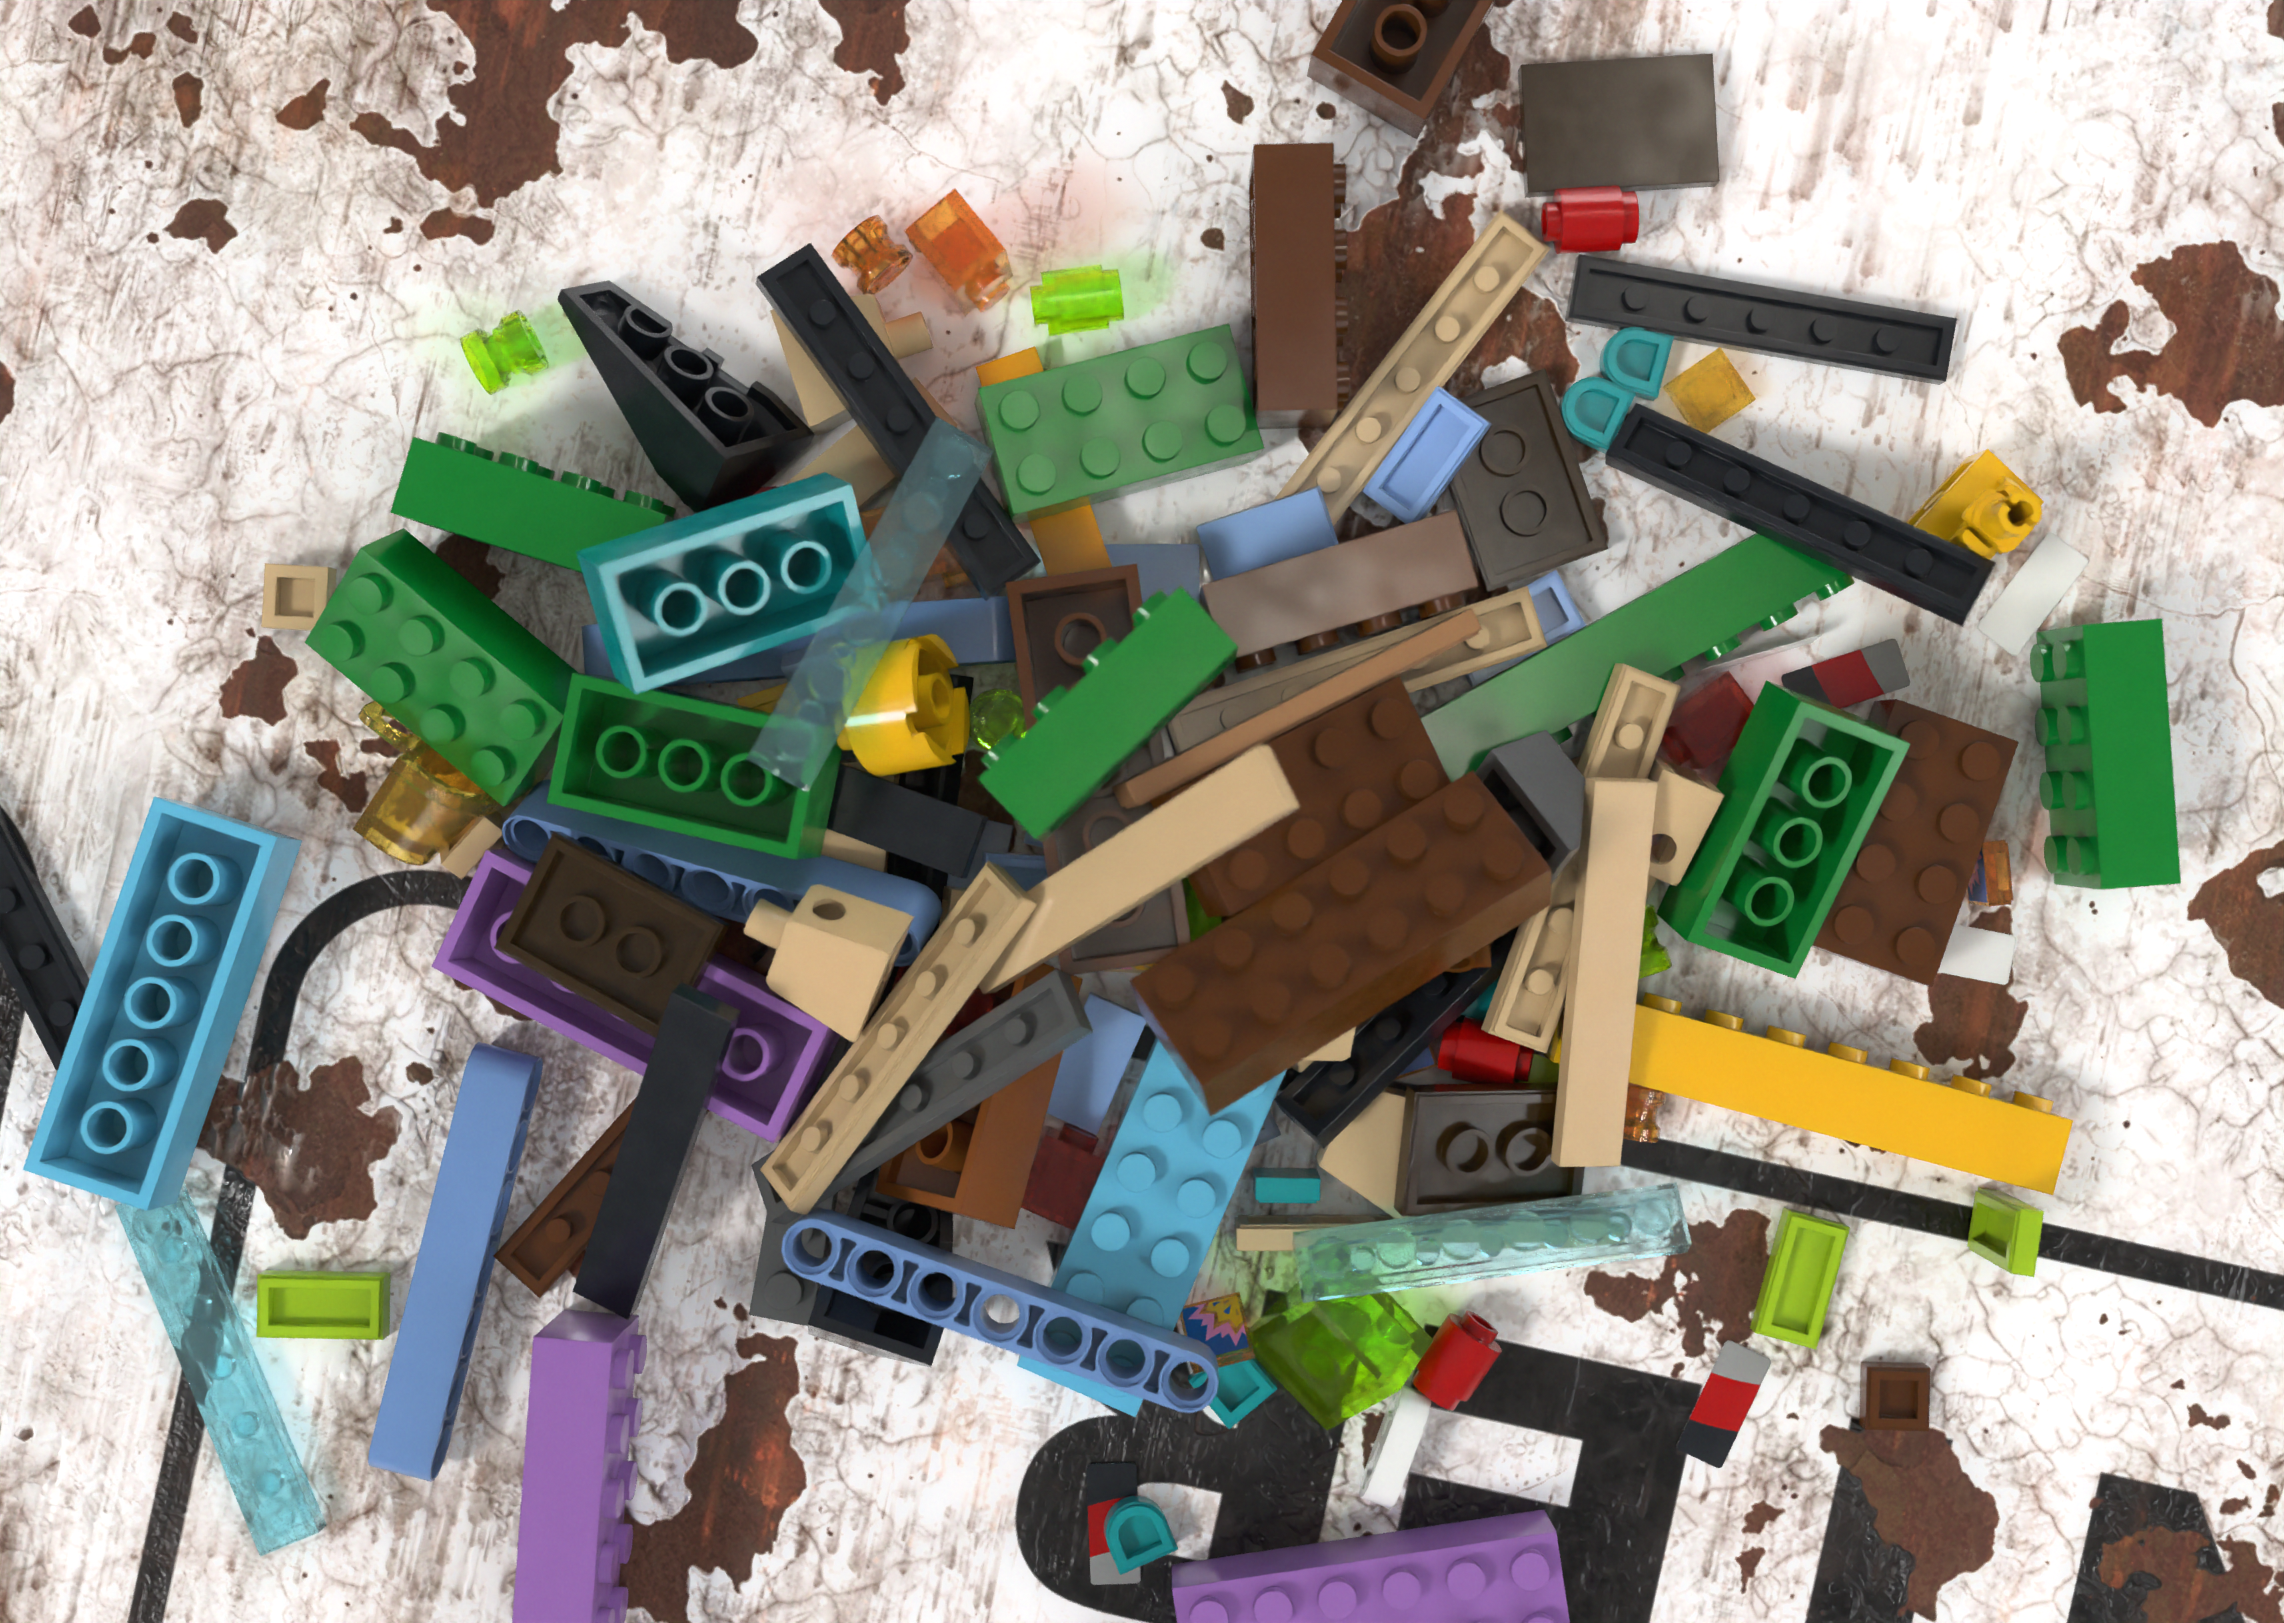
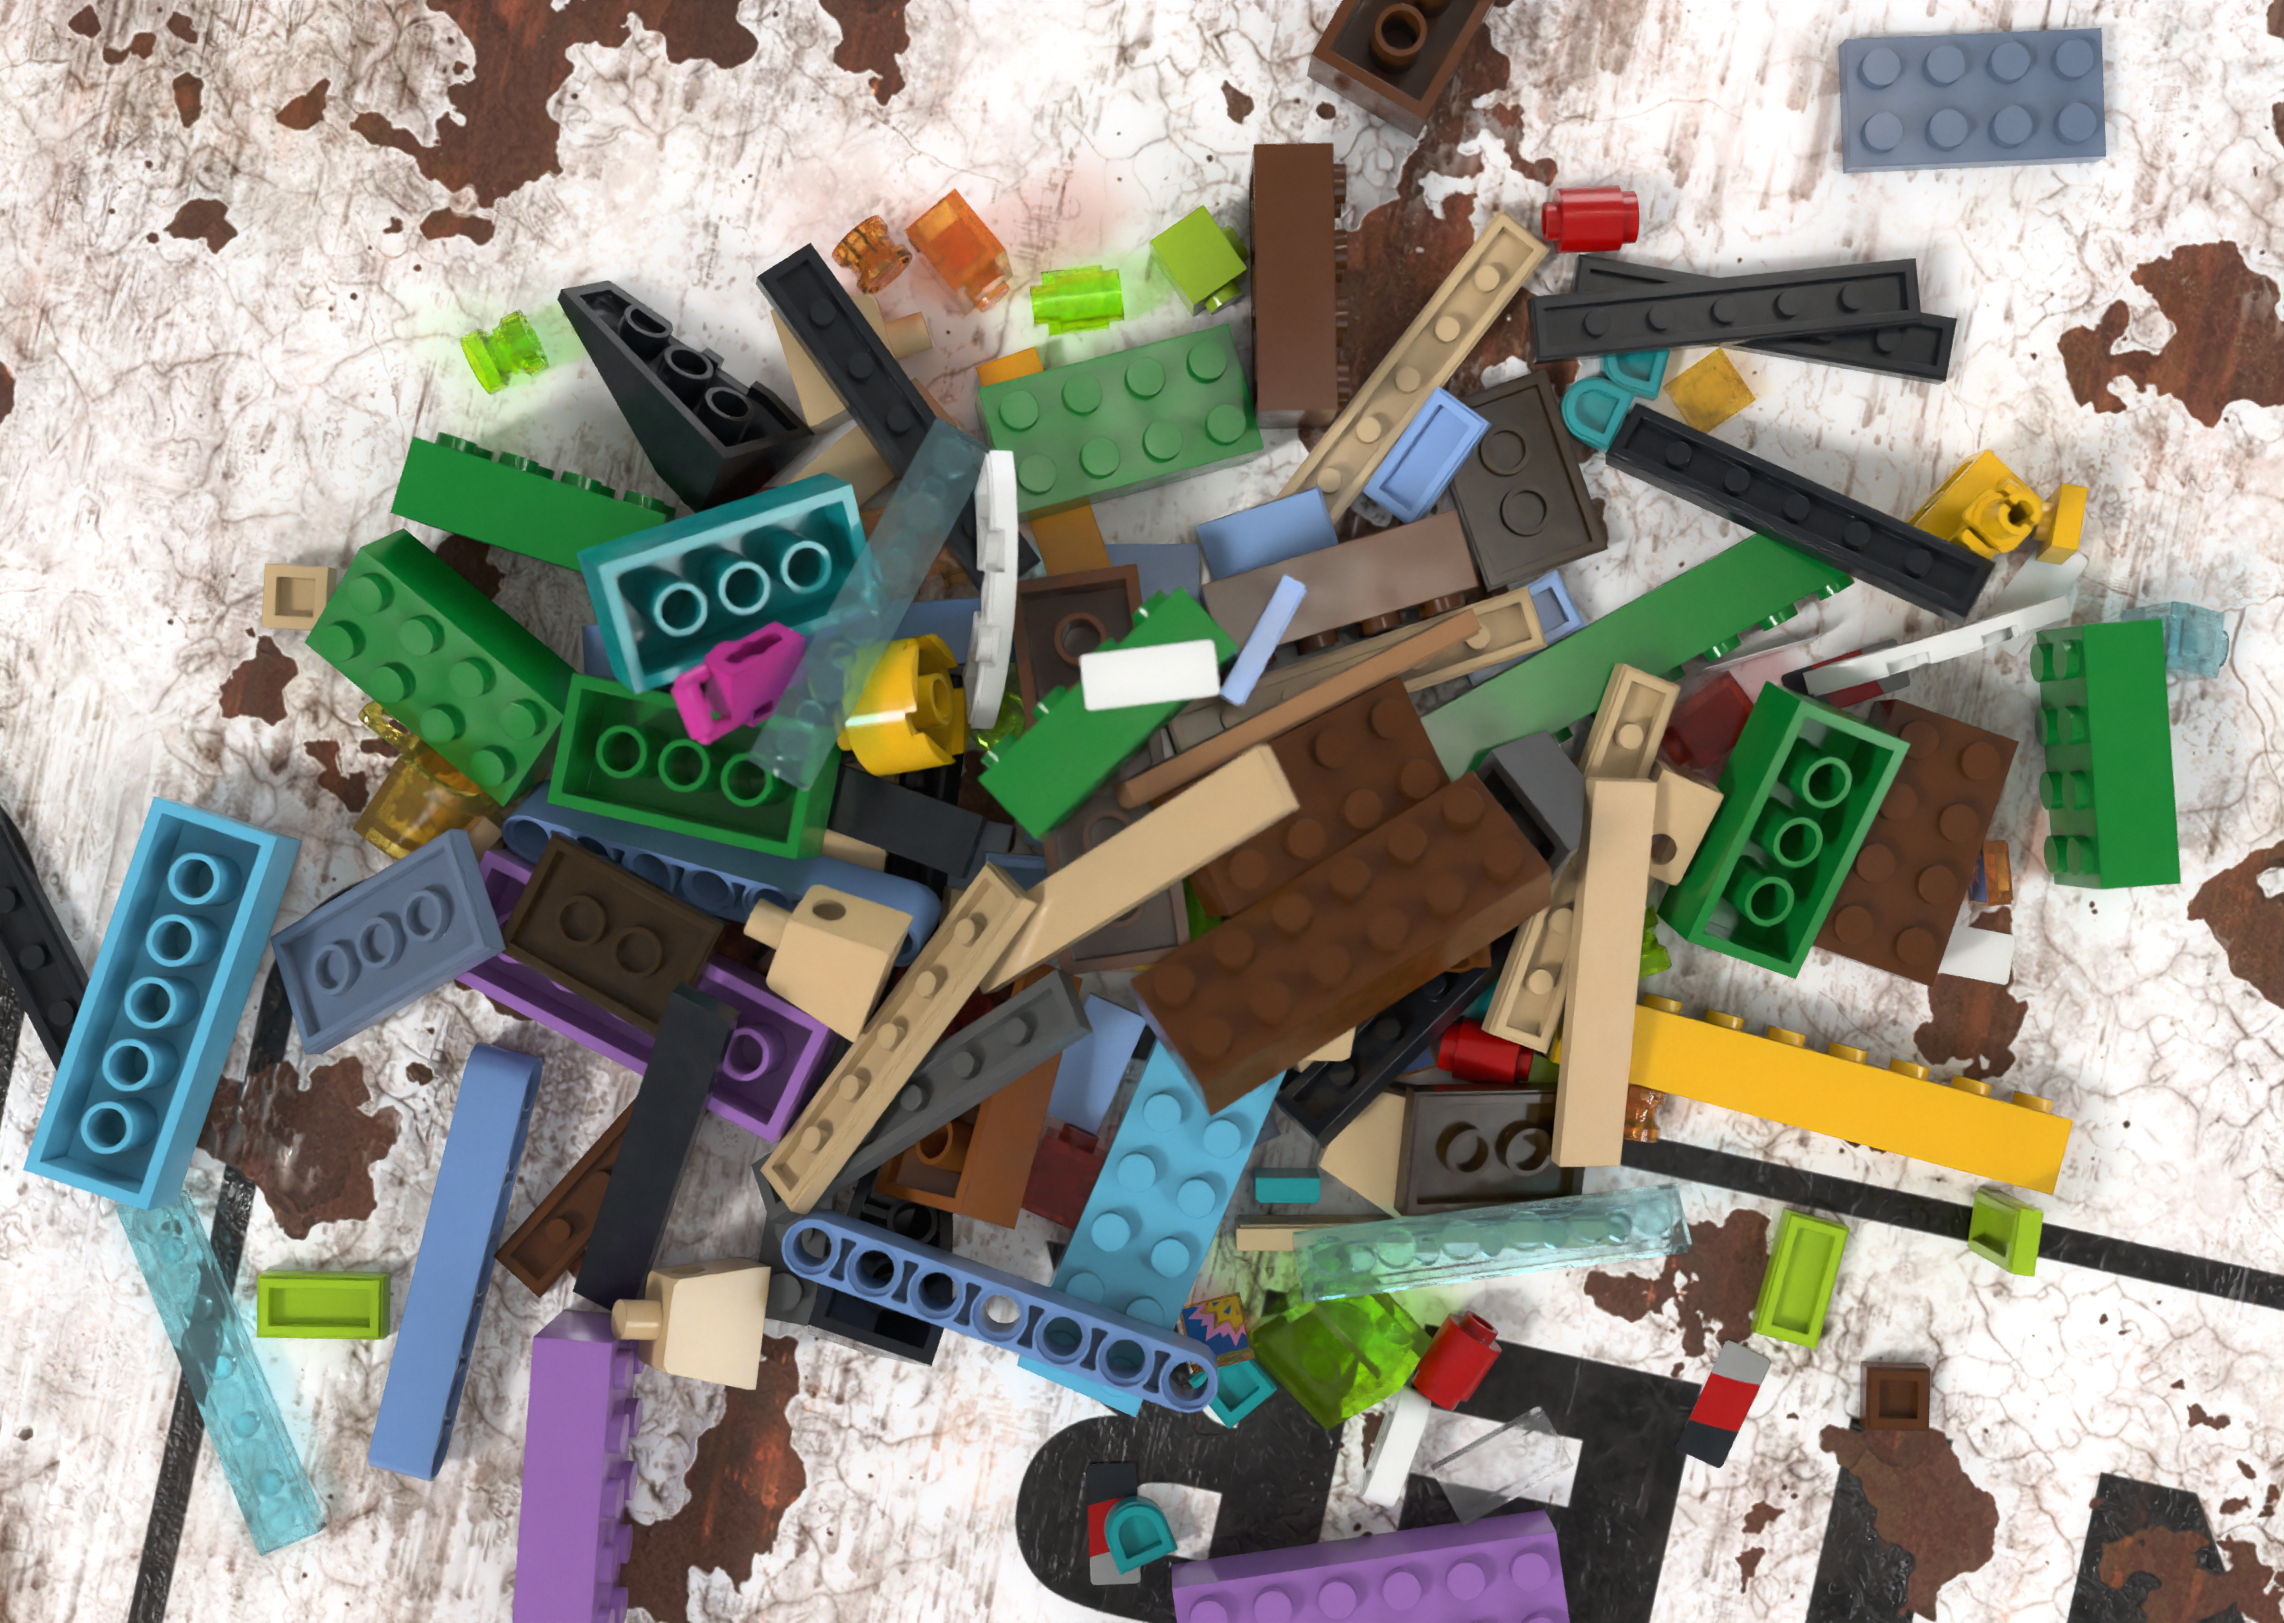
dark brown tile [1518,53,1720,198] -> none
none -> sand blue tile [270,829,506,1055]
none -> tan torso [611,1257,771,1390]
none -> dark pink piece [671,622,805,745]
none -> white tile [962,450,1018,729]
none -> white sticker [1080,640,1220,710]
none -> lime brick [1150,204,1250,317]
none -> light blue tile [1218,574,1307,707]
none -> clear tile [1430,1405,1574,1527]
none -> black tile [1527,258,1922,365]
none -> white tile [1803,595,2072,697]
none -> sand blue plate [1838,28,2106,174]
none -> yellow plate [2030,483,2088,565]
none -> clear light blue slope [2122,601,2229,681]

